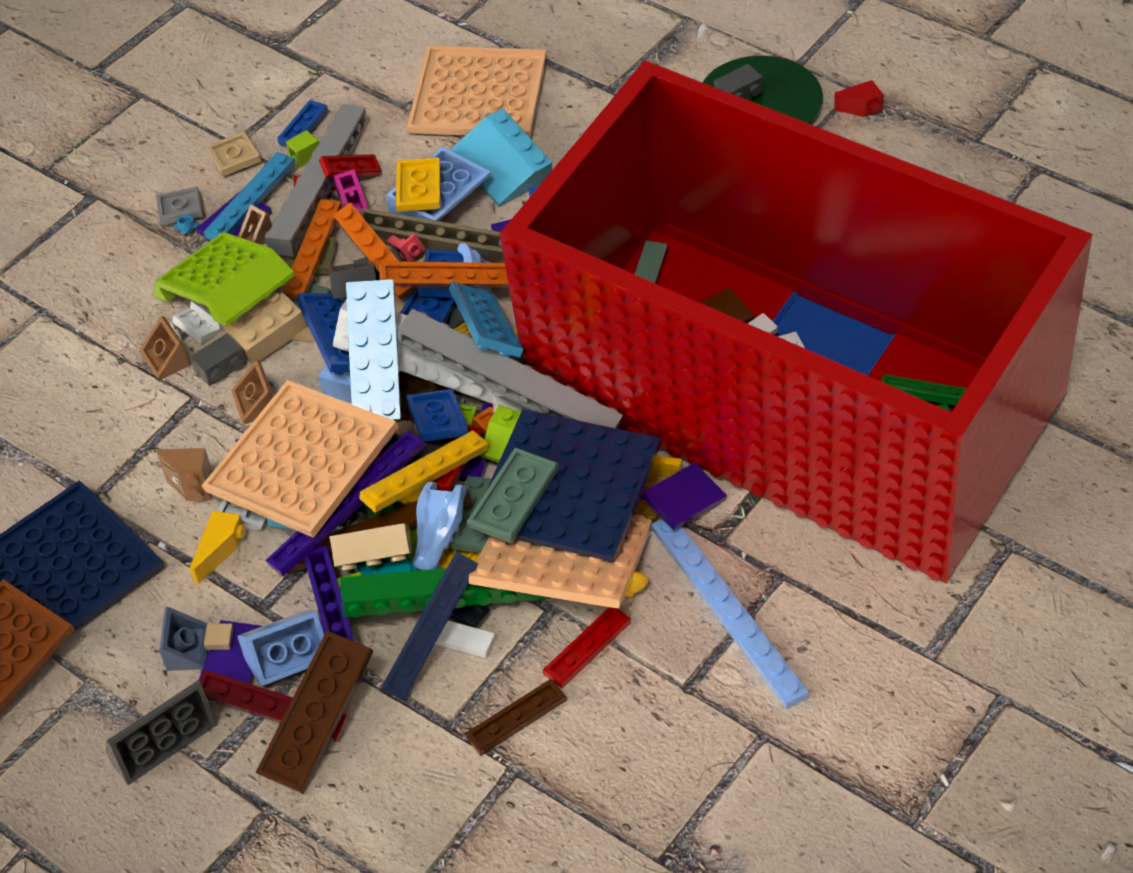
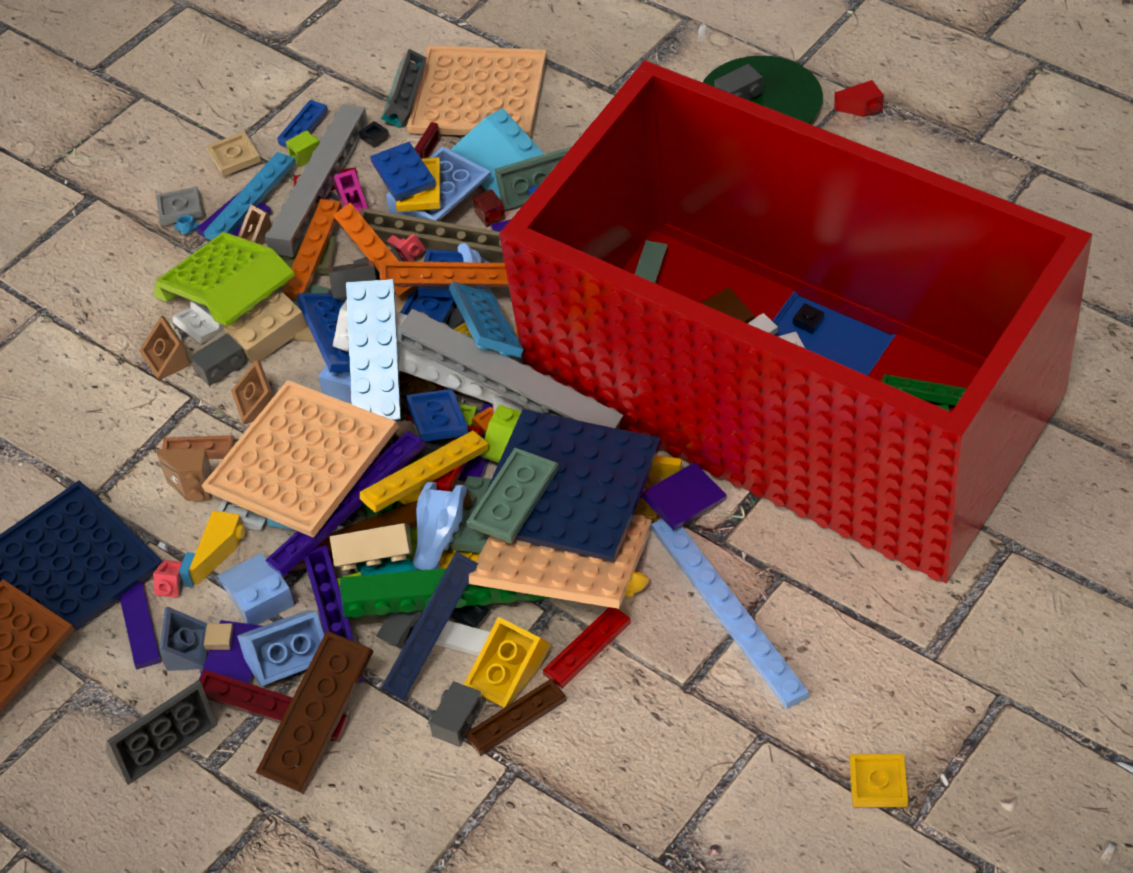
red tile [319,154,382,178] -> none
none -> dark purple tile [120,582,161,670]
none -> coral bracket [153,560,182,598]
none -> nougat tile [162,435,235,459]
none -> dark azure tile [179,552,195,587]
none -> light blue slope [217,553,295,625]
none -> black plate [359,121,389,147]
none -> blue plate [370,141,436,201]
none -> dark grey slope [376,610,423,648]
none -> dark grey piece [381,49,427,128]
none -> dark red tile [414,122,440,159]
none -> dark grey brick [428,681,484,747]
none -> yellow slope [464,617,551,708]
none -> clear red brick [473,189,506,228]
none -> sand green tile [494,147,571,211]
none -> black plate [792,303,825,333]
none -> yellow plate [849,754,908,807]

